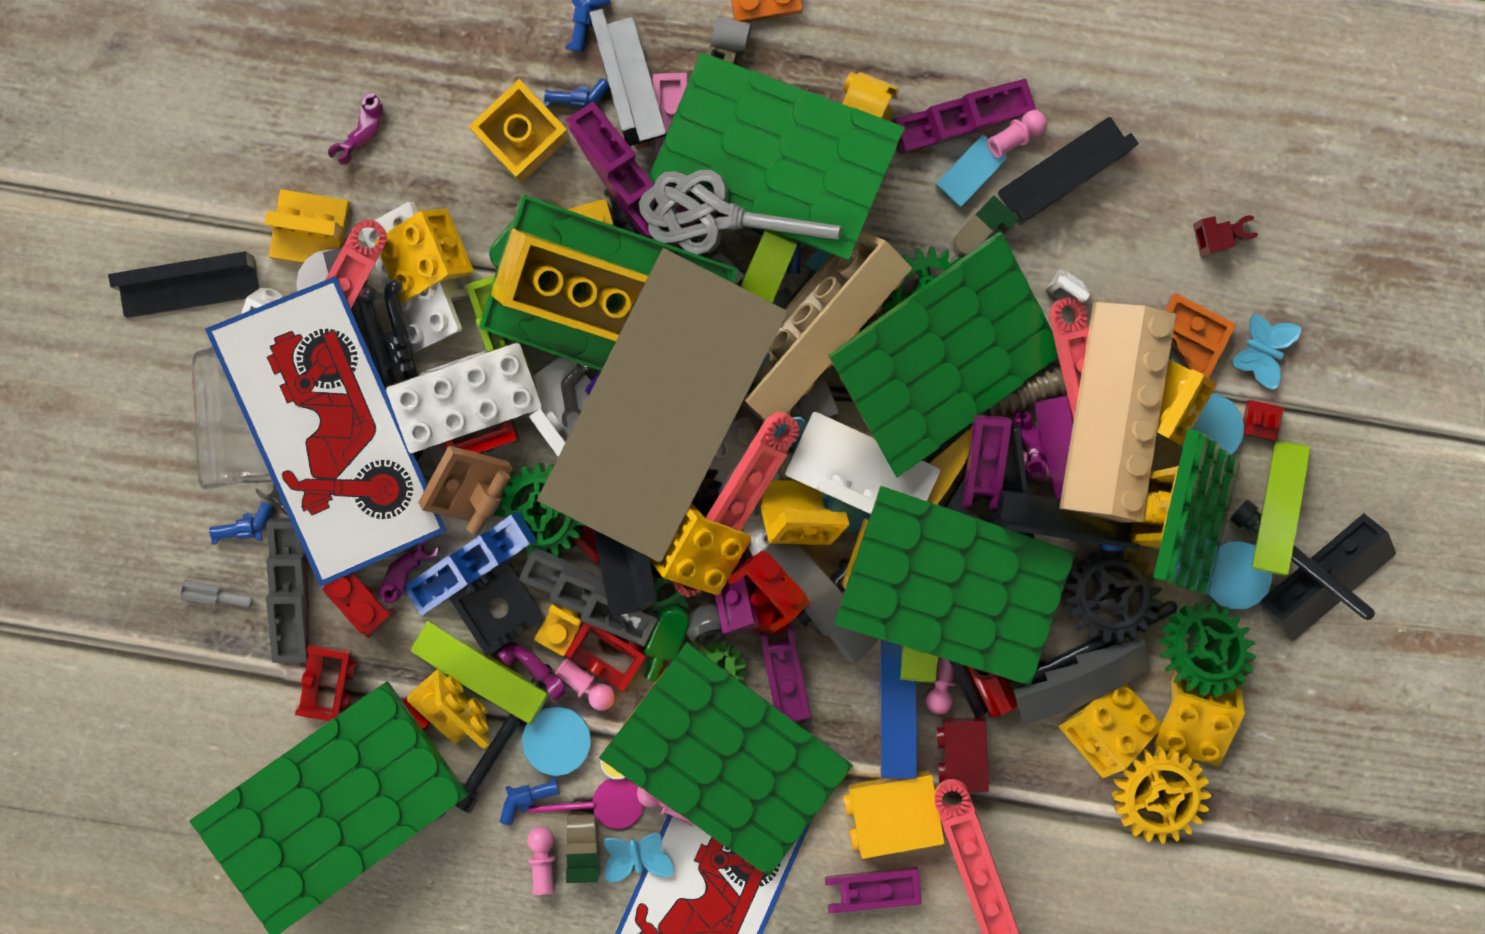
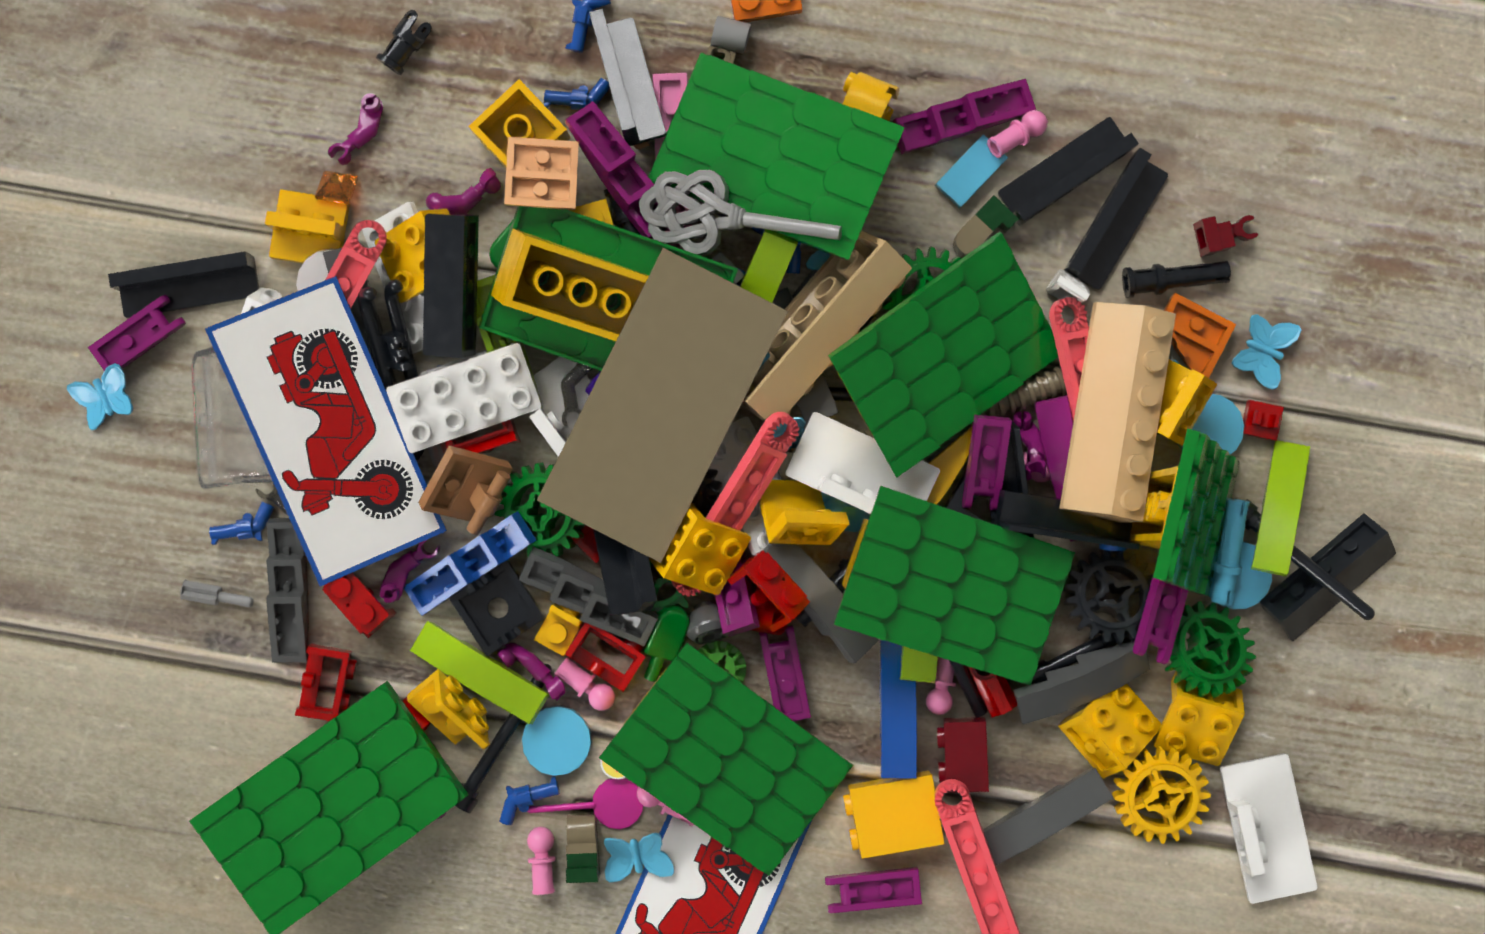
none -> medium azure piece [67,363,133,430]
none -> magenta hinge [88,294,186,371]
none -> clear orange slope [315,171,358,205]
none -> black piece [376,10,432,75]
none -> black panel [423,214,479,358]
none -> magenta arm [426,168,501,215]
none -> light nougat slope [504,137,579,210]
none -> dark grey slope [983,767,1113,865]
none -> black panel [1064,148,1168,290]
none -> black pin [1122,261,1231,298]
none -> magenta hinge [1133,574,1188,665]
none -> medium azure pin [1211,498,1250,605]
none -> white bracket [1220,753,1318,904]

